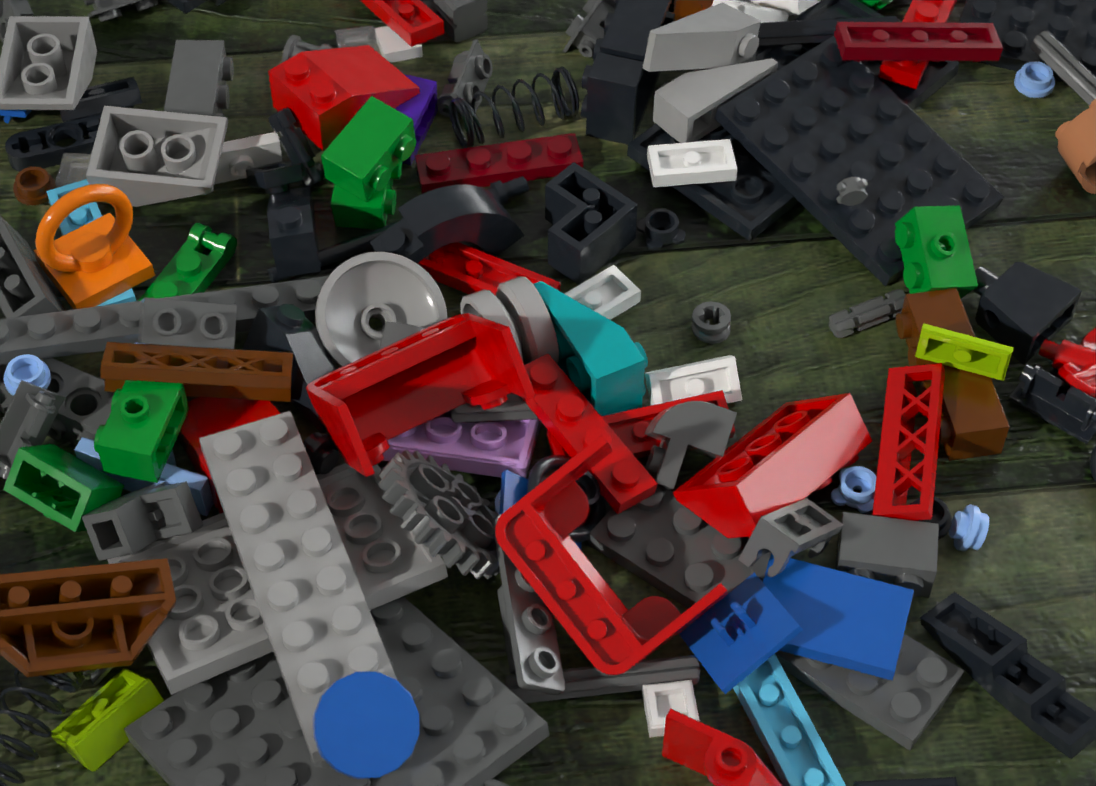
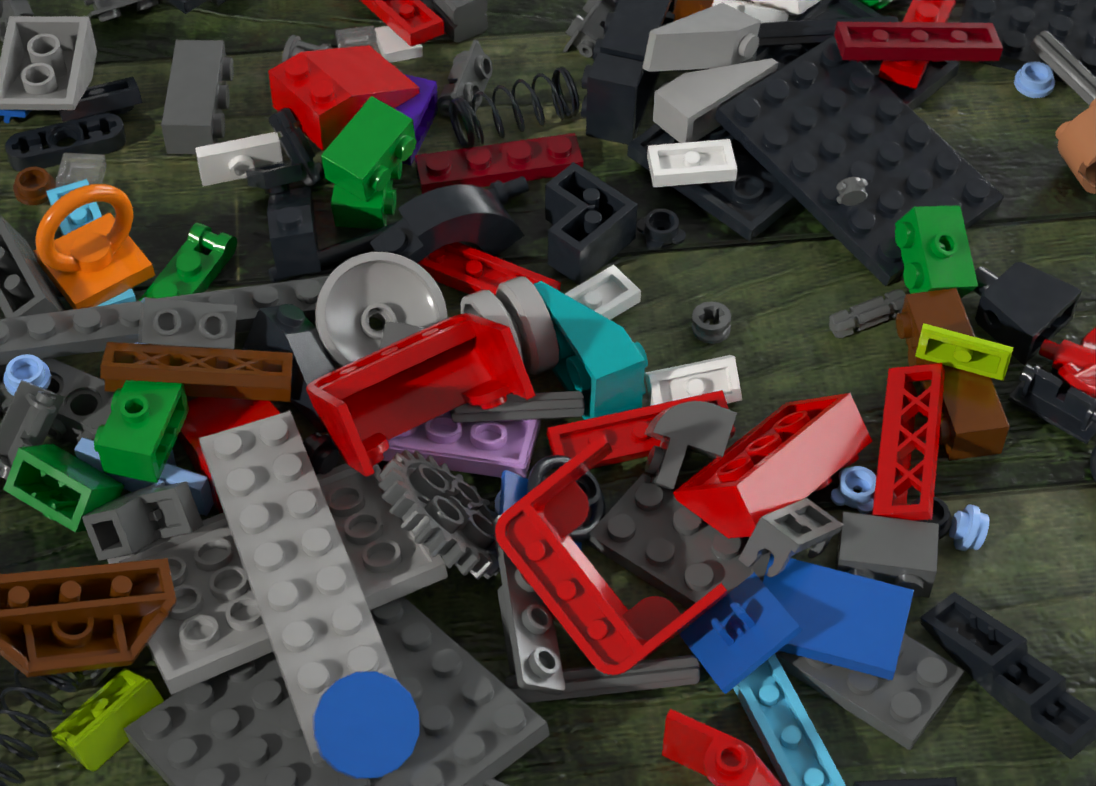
light grey slope [86,106,228,207] -> none
red plate [521,353,658,514] -> none
white tile [642,680,700,737] -> none

